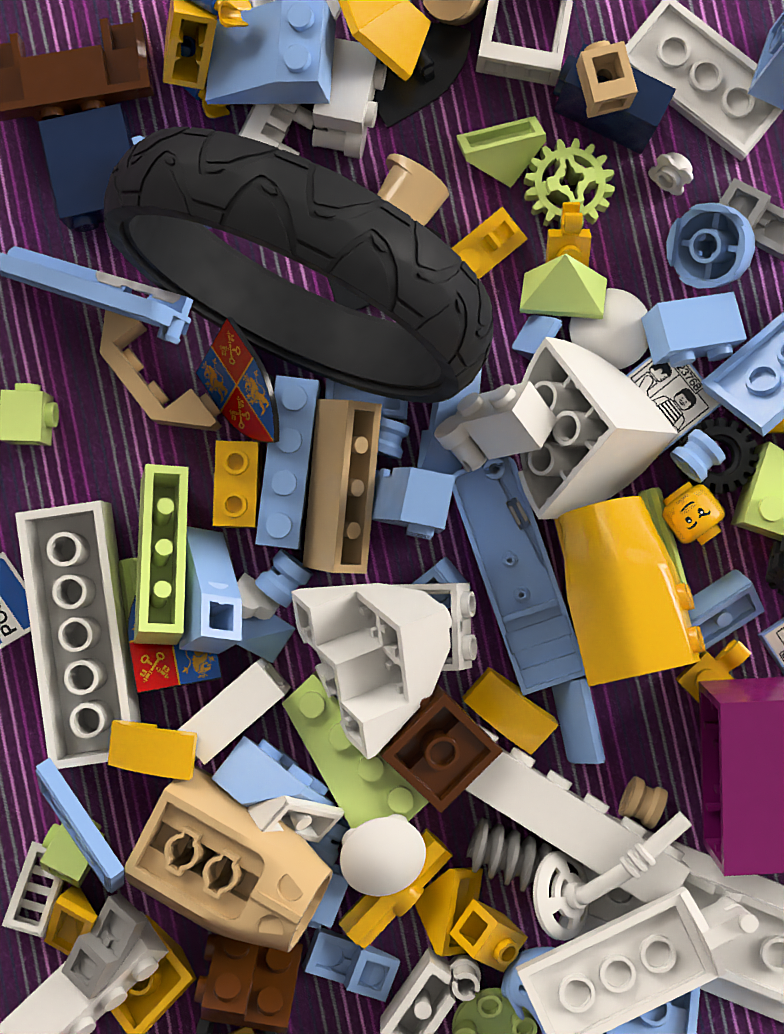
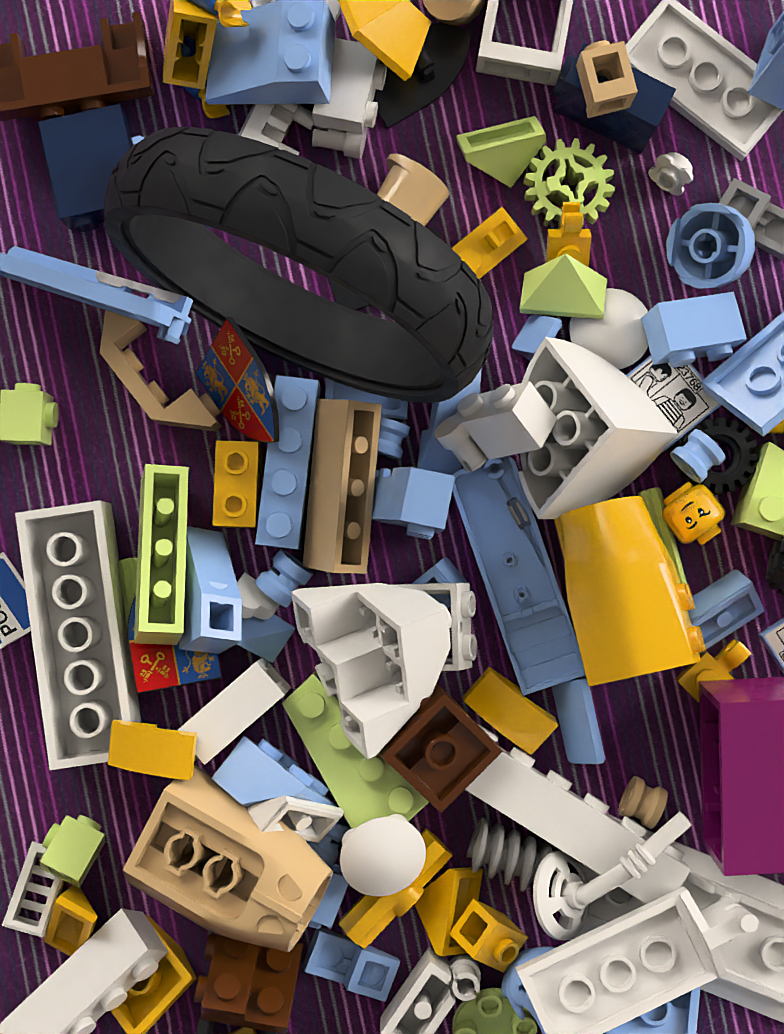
light blue tile [35,758,125,893] -> none
light grey slope [61,893,148,999] -> none

